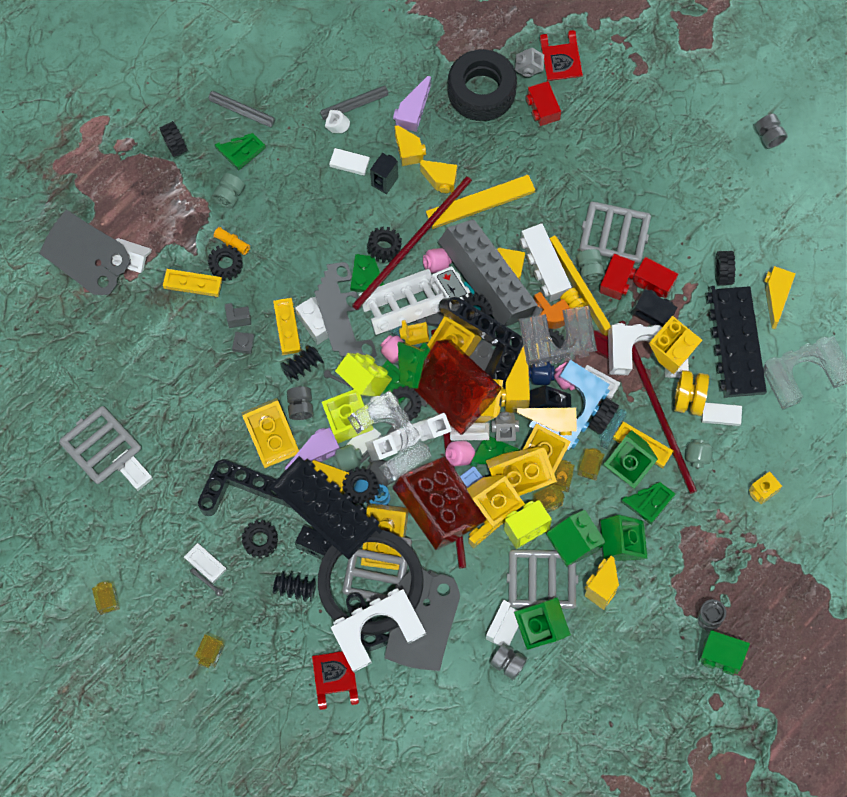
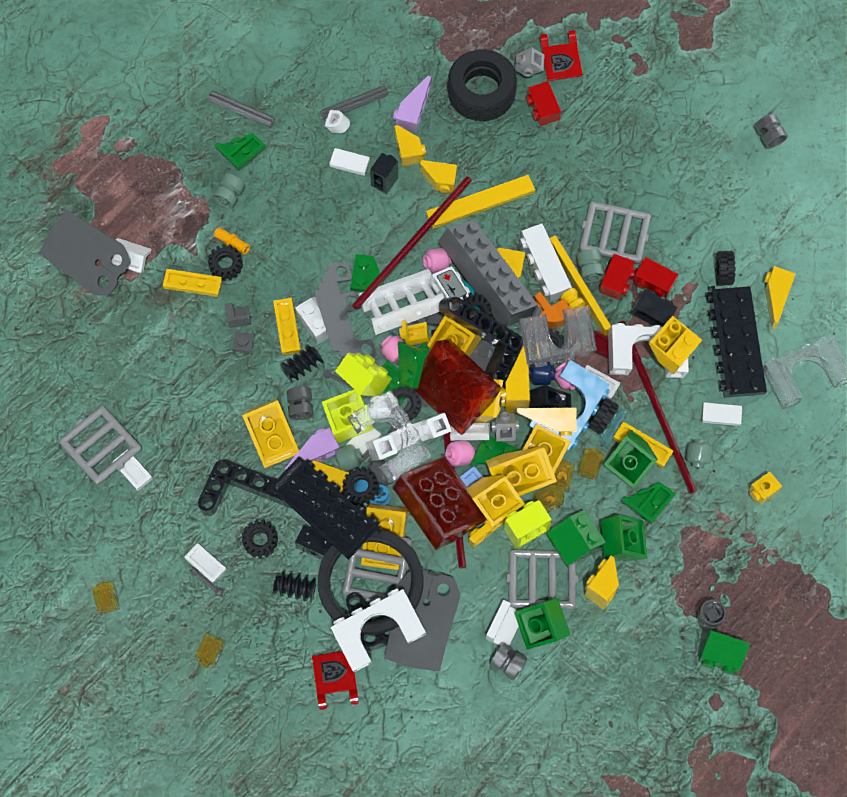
black tyre [159,121,187,157] -> none
black tyre [367,226,402,263] -> none
yellow wheel [674,370,709,416] -> none

